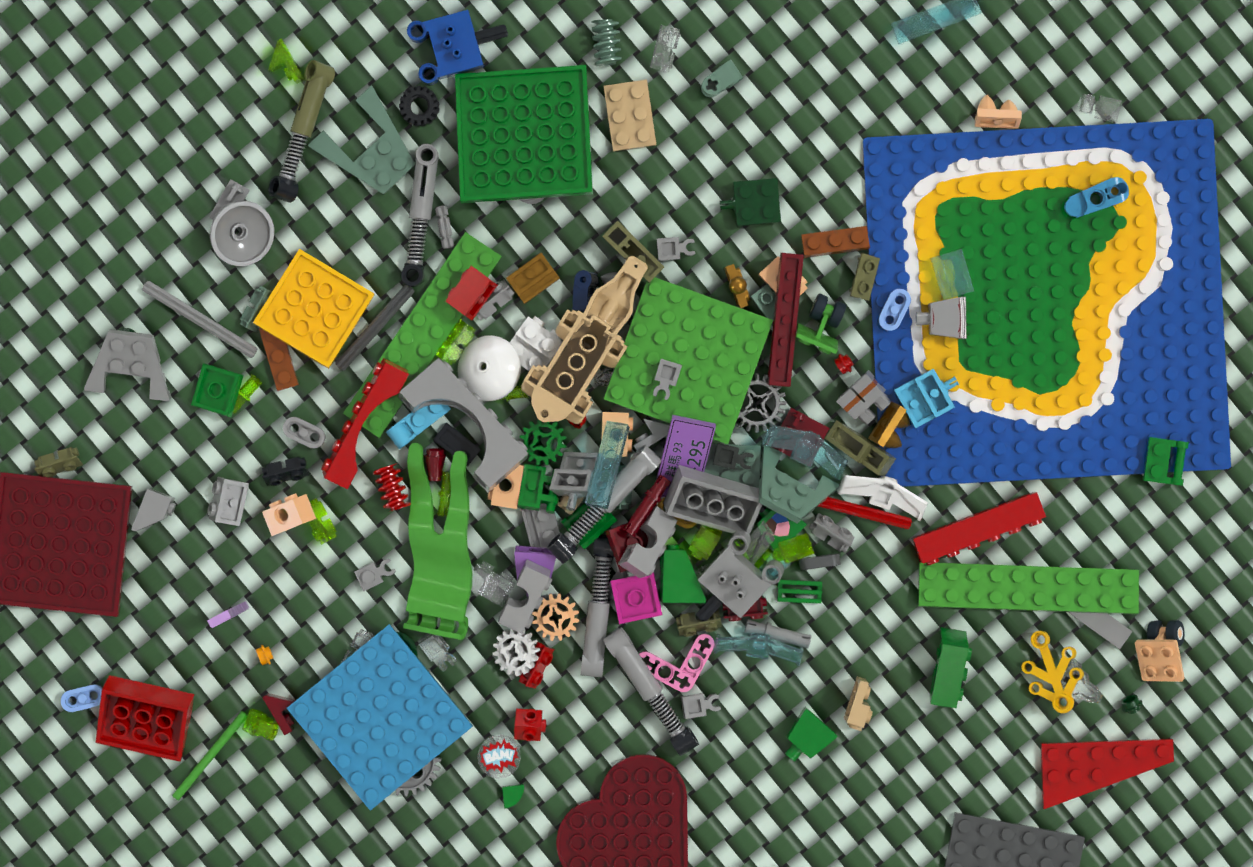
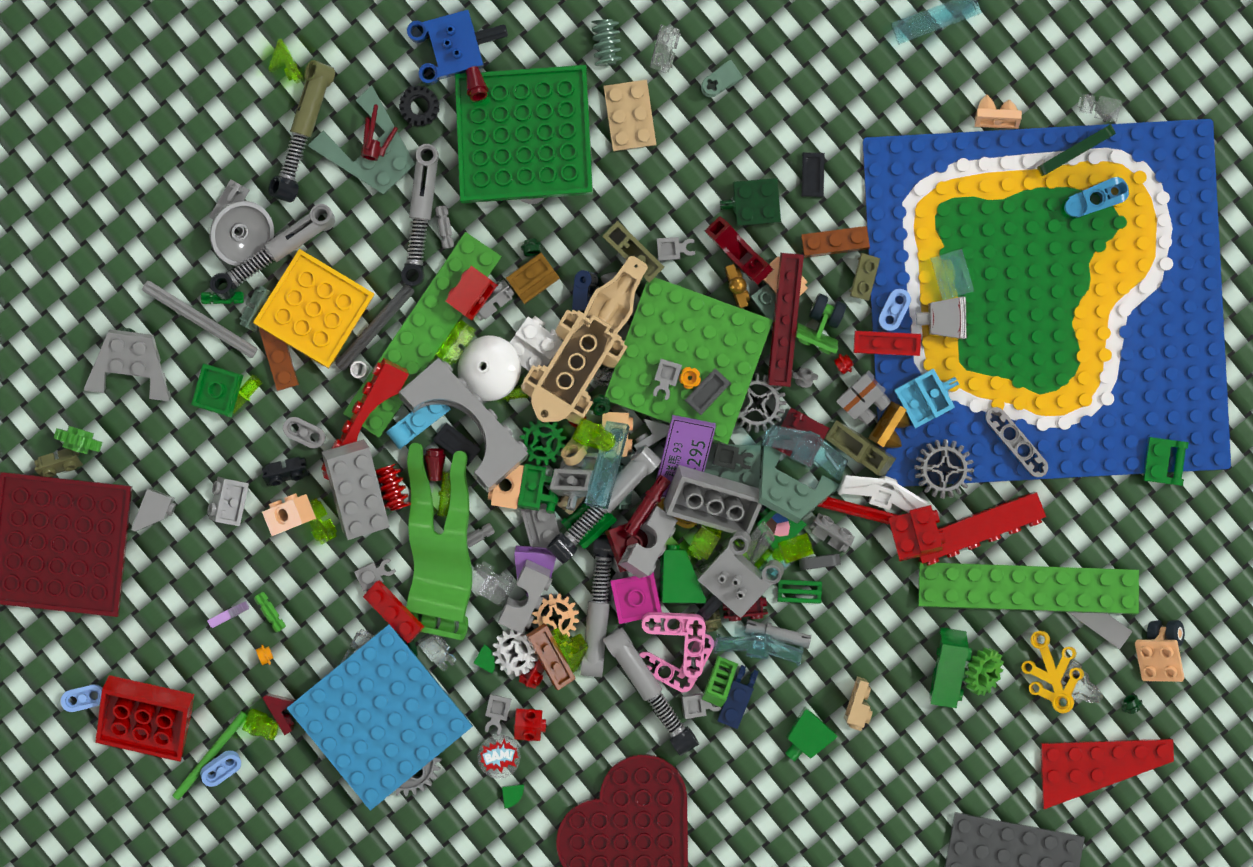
none -> bright green gear [53,426,103,454]
none -> light blue plate [200,751,241,787]
none -> green axle [201,292,244,304]
none -> piece [210,204,335,300]
none -> bright green axle [254,592,286,632]
none -> light grey brick [322,439,390,540]
none -> white hinge [350,361,369,379]
none -> dark red plant [361,104,398,161]
none -> red plate [363,580,424,643]
none -> dark red cone [466,66,489,101]
none -> light grey axle [467,523,495,548]
none -> green tile [474,644,495,674]
none -> light grey plate [485,694,512,735]
none -> dark green plate [521,239,542,256]
none -> plate [526,624,576,690]
none -> clear neon green slope [551,628,588,673]
none -> tan piece [561,426,599,466]
none -> clear neon green piece [571,418,616,452]
none -> dark green plate [590,395,611,416]
none -> bright pink beam [641,612,706,678]
none -> light orange plate [679,367,701,389]
none -> dark grey tile [685,368,731,415]
none -> bright green slope [702,656,738,707]
none -> dark red arch [704,216,774,285]
none -> dark blue hinge [717,665,759,729]
none -> light grey plate [792,368,818,388]
none -> black tile [801,152,825,197]
none -> red plate [853,331,921,356]
none -> red plate [888,505,946,561]
none -> light grey gear [914,439,974,499]
none -> bright green gear [964,648,1004,696]
none -> light grey beam [985,407,1048,477]
none -> dark green beam [1037,124,1116,177]

